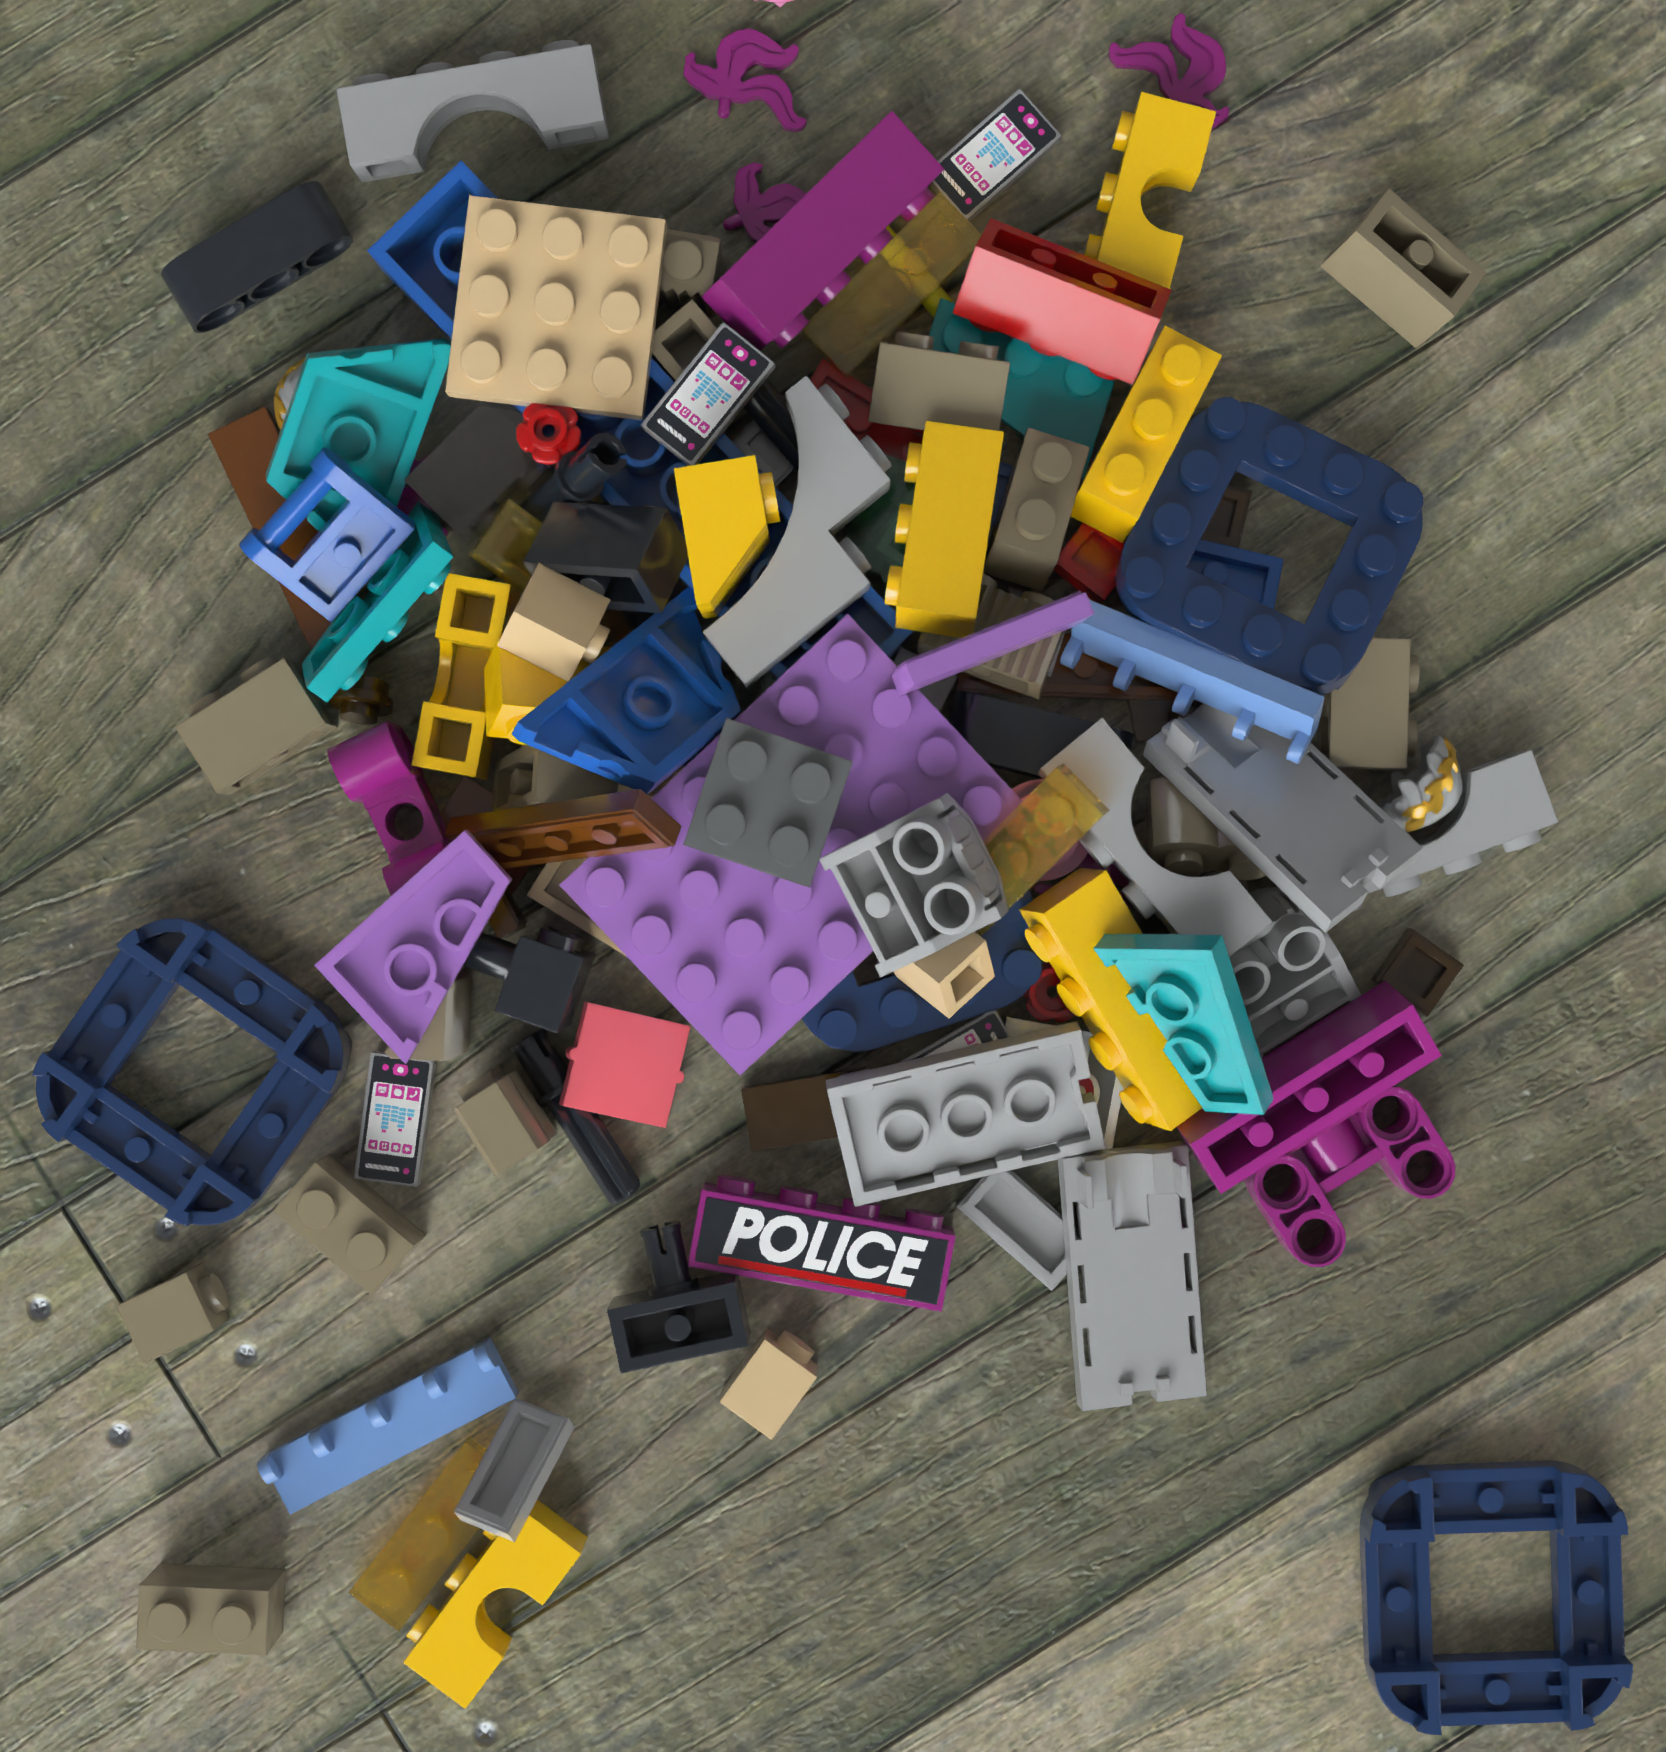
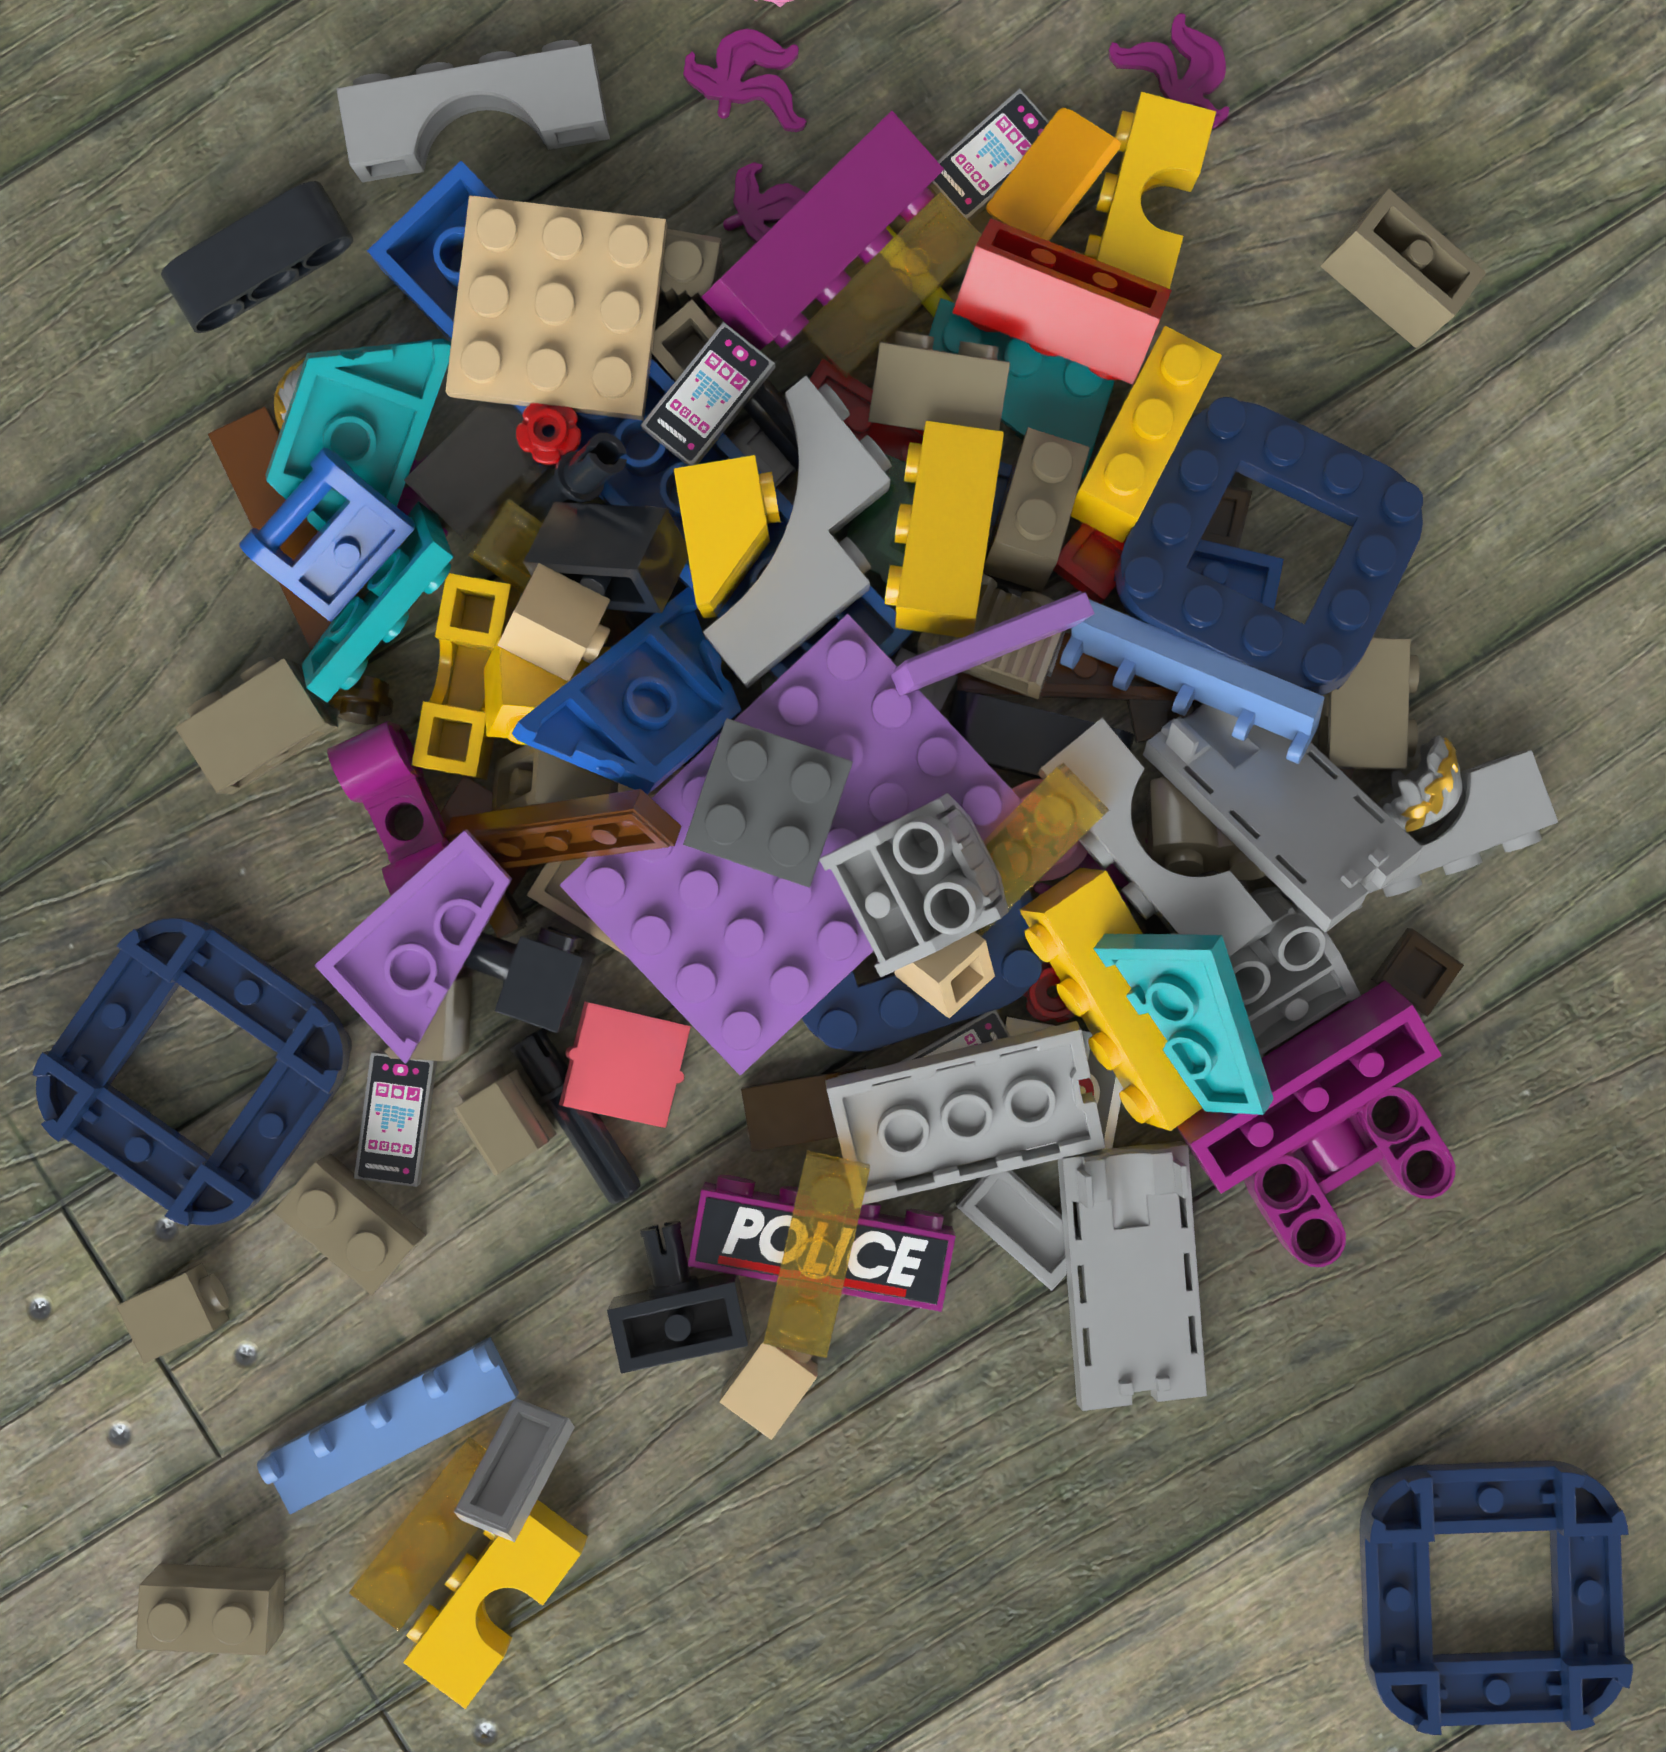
none -> clear yellow plate [763,1150,870,1358]
none -> light orange slope [986,107,1121,241]

